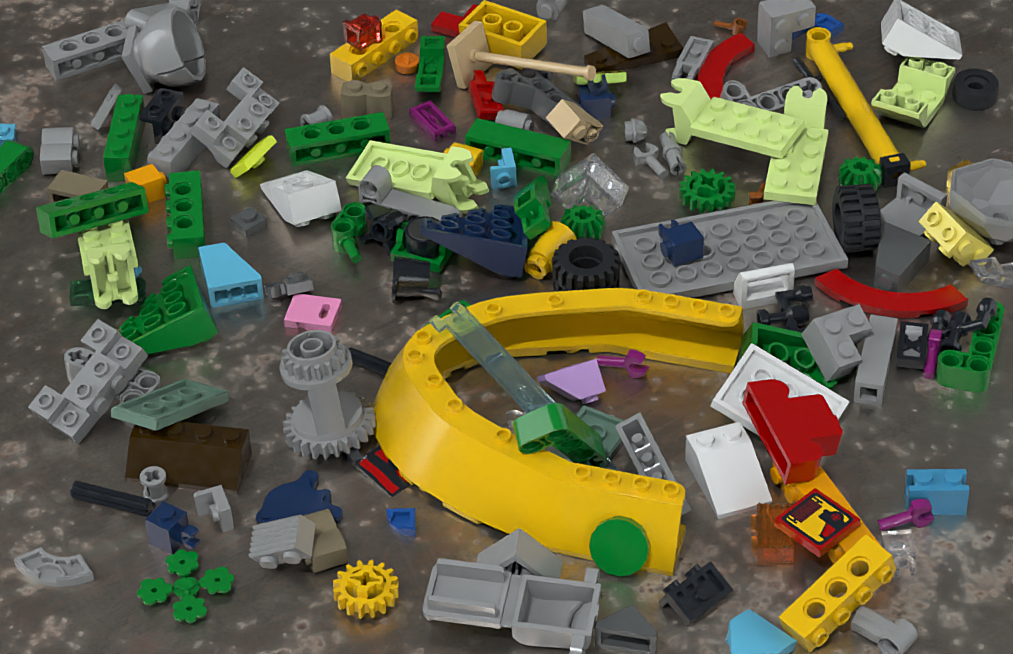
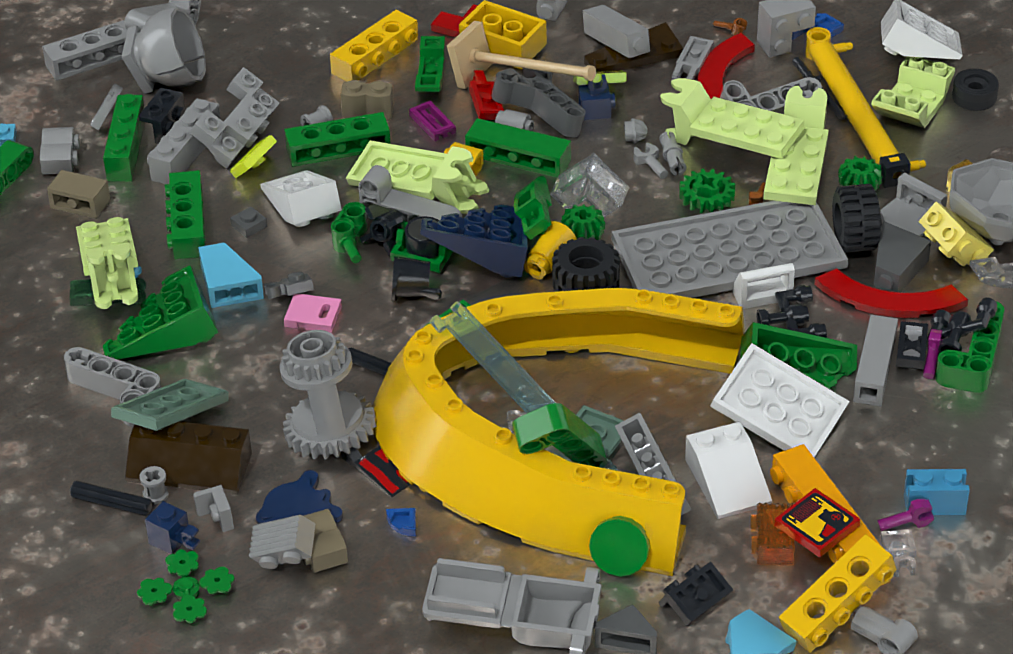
light grey tile [14,547,94,587] -> none
light grey bracket [28,319,148,444] -> none
green brick [36,182,149,239] -> none
light orange brick [124,163,167,203] -> none
yellow gear [333,560,399,619] -> none
clear red brick [343,13,382,51] -> none
orange tile [395,53,419,74] -> none
light grey brick [476,528,563,579] -> none
medium azure bracket [490,148,517,189] -> none
lavender slope [537,359,606,404] -> none
tan slope [546,99,604,145] -> none
magenta bar [597,349,649,378] -> none
dark blue brick [658,219,704,267] -> none
red brick [742,379,843,485] -> none
light grey brick [801,304,872,382] -> none

